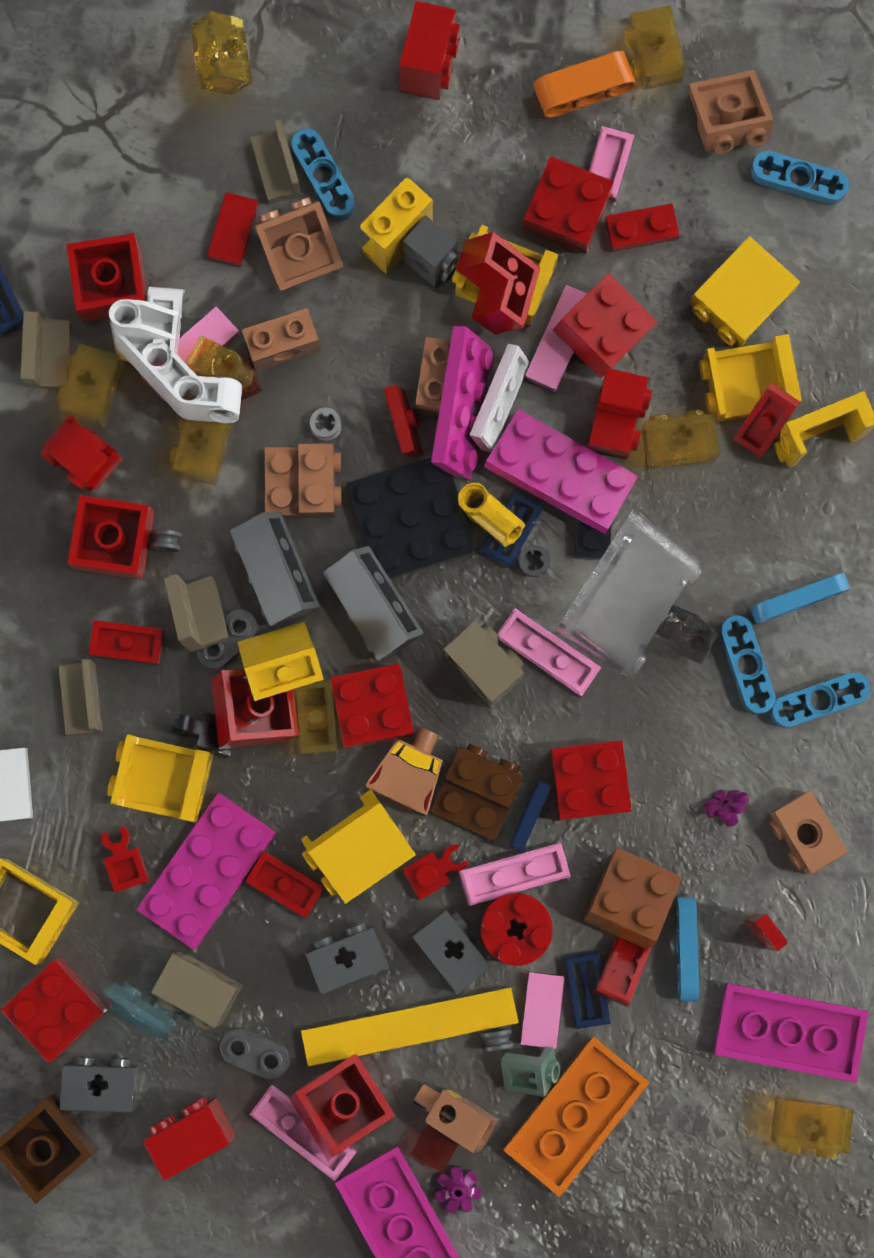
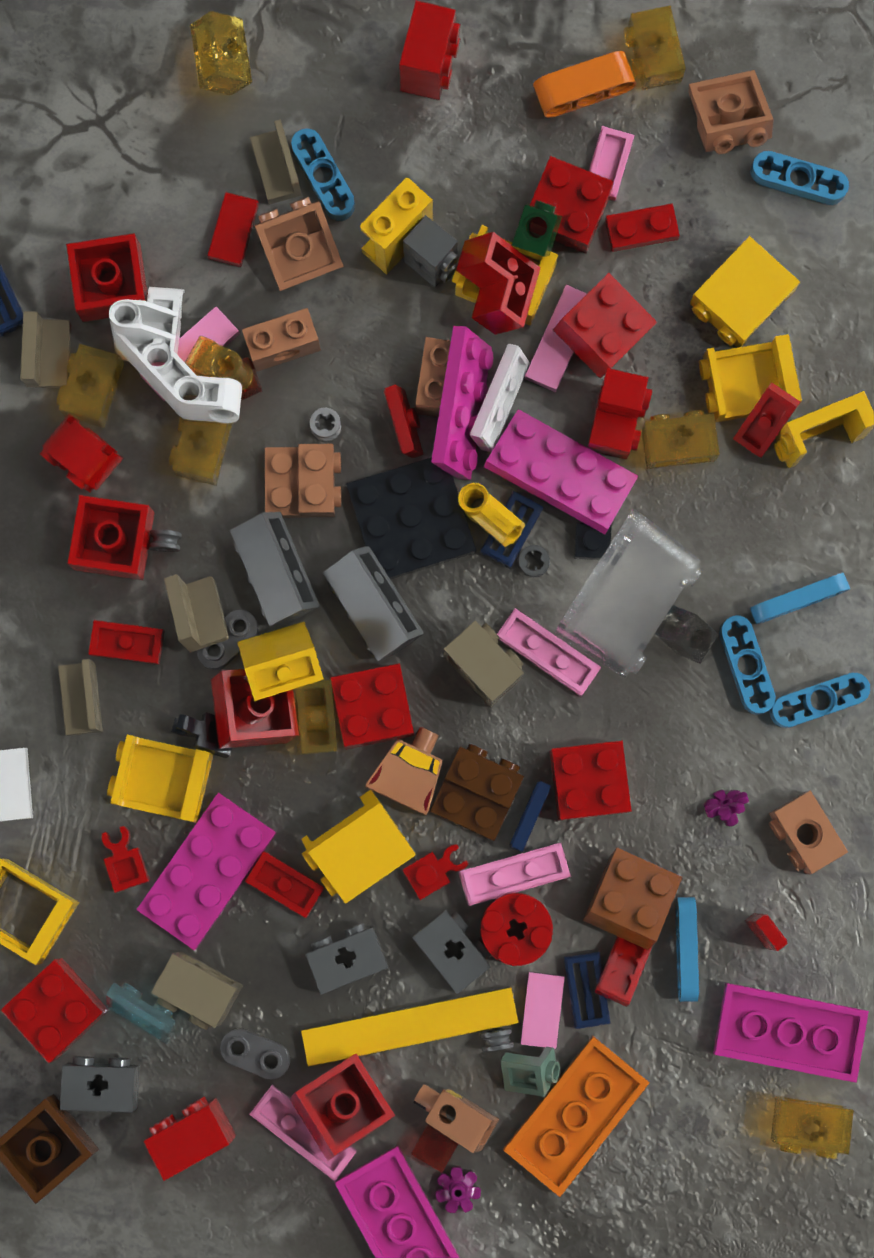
none -> dark green brick [512,200,563,257]

